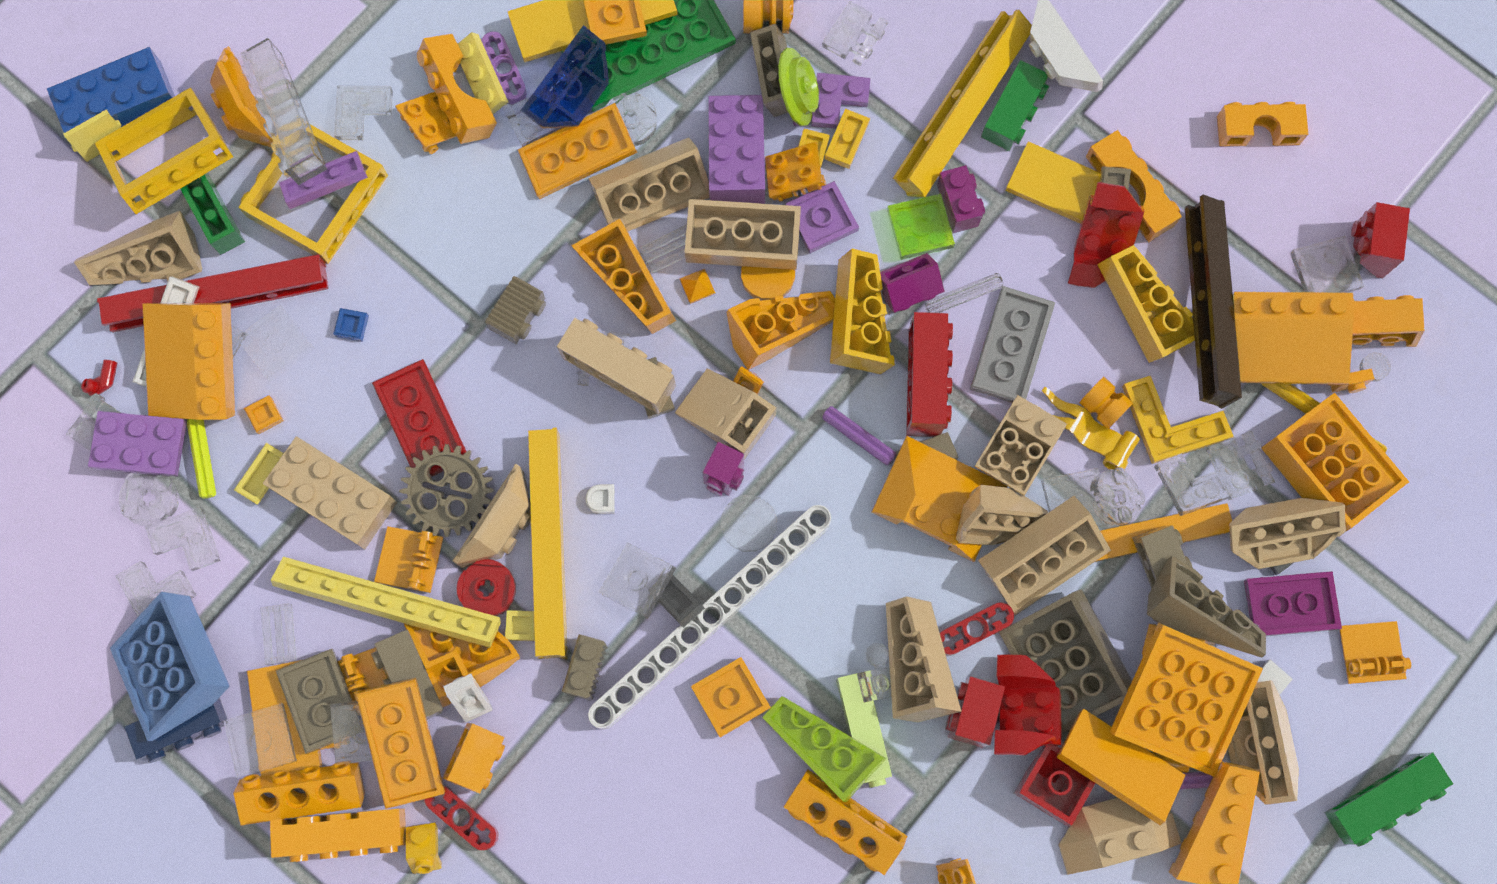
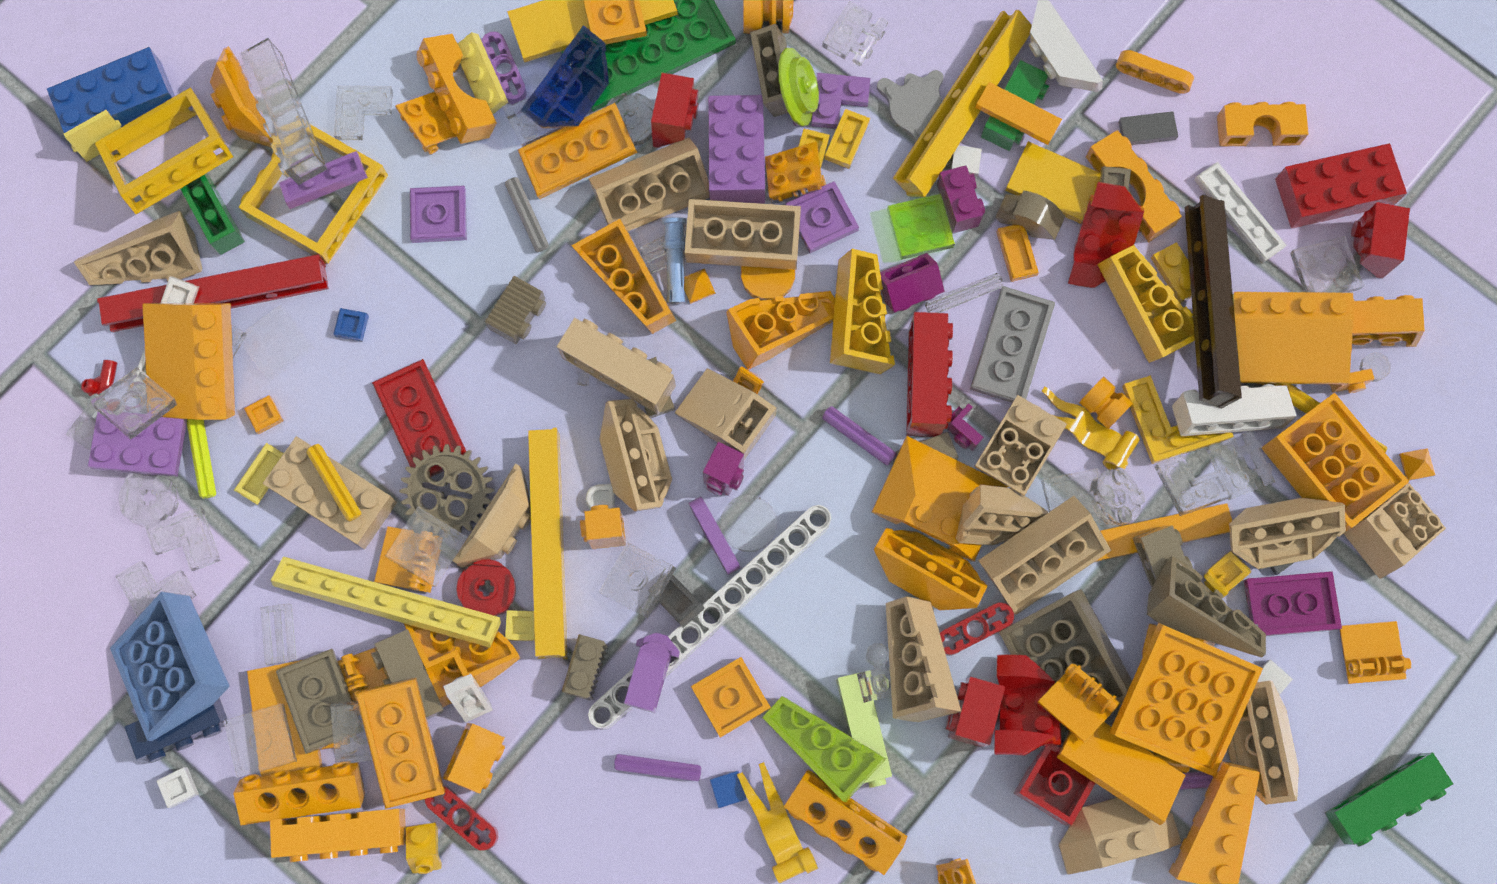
none -> clear plate [91,367,177,440]
none -> white plate [157,767,199,808]
none -> yellow axle [306,444,361,522]
none -> clear plate [385,506,467,587]
none -> medium lavender tile [410,185,467,243]
none -> light grey axle [505,177,549,252]
none -> light orange brick [580,505,626,549]
none -> tan wedge [599,399,672,511]
none -> medium lavender axle [614,754,702,781]
none -> medium lavender piece [624,633,680,713]
none -> red slope [651,73,699,148]
none -> light blue pin [662,218,687,303]
none -> medium lavender beam [688,496,740,575]
none -> blue tile [710,771,747,808]
none -> yellow flag [737,762,819,884]
none -> light orange wedge [874,528,987,610]
none -> light grey tile [877,70,944,142]
none -> magenta bracket [947,404,984,452]
none -> white tile [951,145,982,177]
none -> light orange tile [975,82,1062,145]
none -> dark tan brick [995,190,1066,240]
none -> light orange tile [996,225,1039,282]
none -> light orange hinge [1038,663,1121,743]
none -> light orange beam [1116,50,1194,94]
none -> dark grey tile [1118,111,1178,145]
none -> yellow plate [1151,242,1191,303]
none -> white brick [1172,384,1296,436]
none -> white tile [1194,162,1287,264]
none -> yellow bracket [1203,550,1251,598]
none -> red brick [1275,143,1407,229]
none -> tan slope [1343,483,1446,579]
none -> light orange slope [1399,448,1435,481]

